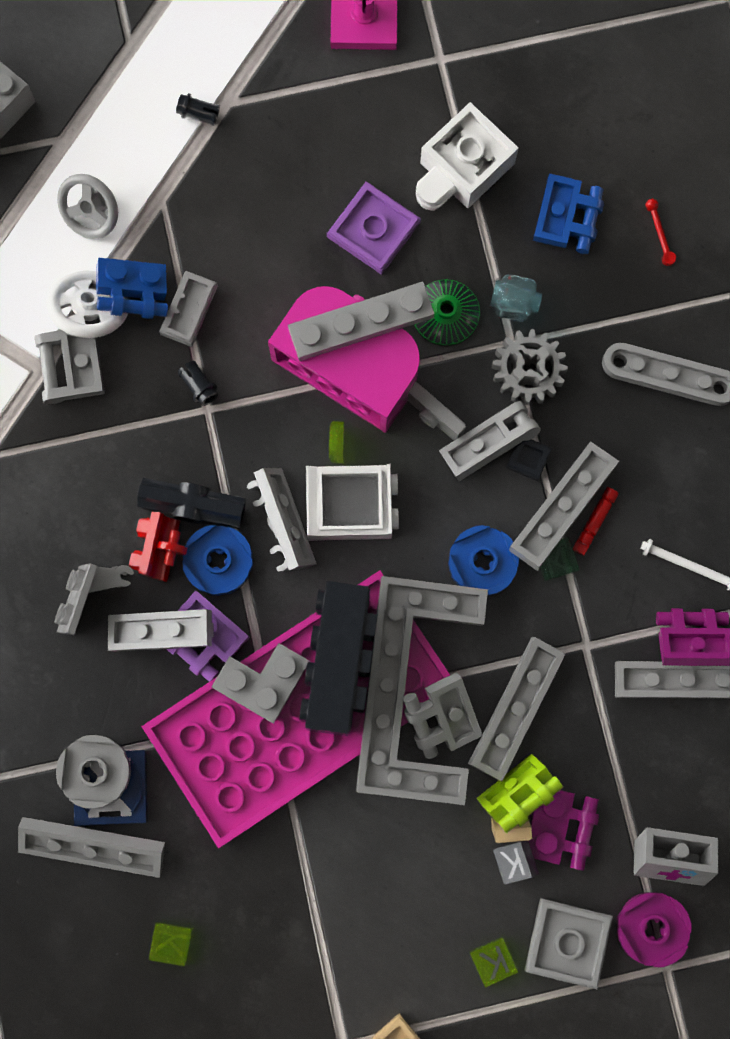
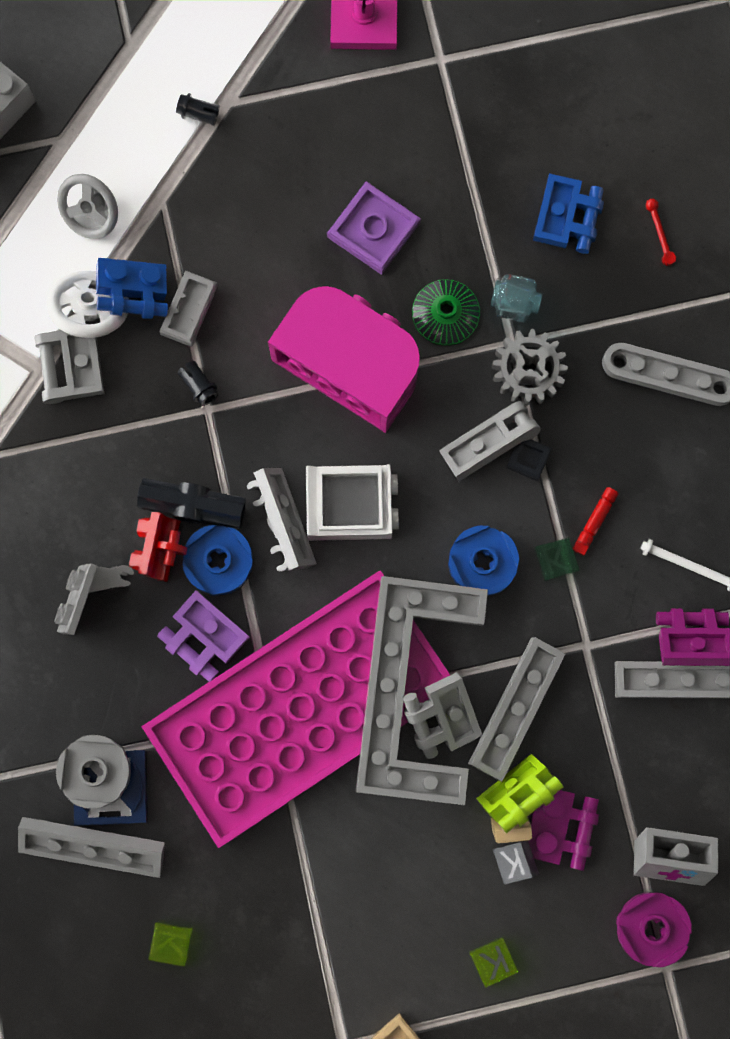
light grey plate [108,609,214,652] -> none
light grey plate [212,643,310,724] -> none
light grey plate [288,281,434,361] -> none
black piece [299,581,378,736] -> none
clear neon green tile [329,421,344,463] -> none
light grey plate [408,382,466,440] -> none
white brick [416,102,519,211] -> none
light grey plate [509,441,619,571] -> none
light grey plate [525,898,613,990] -> none

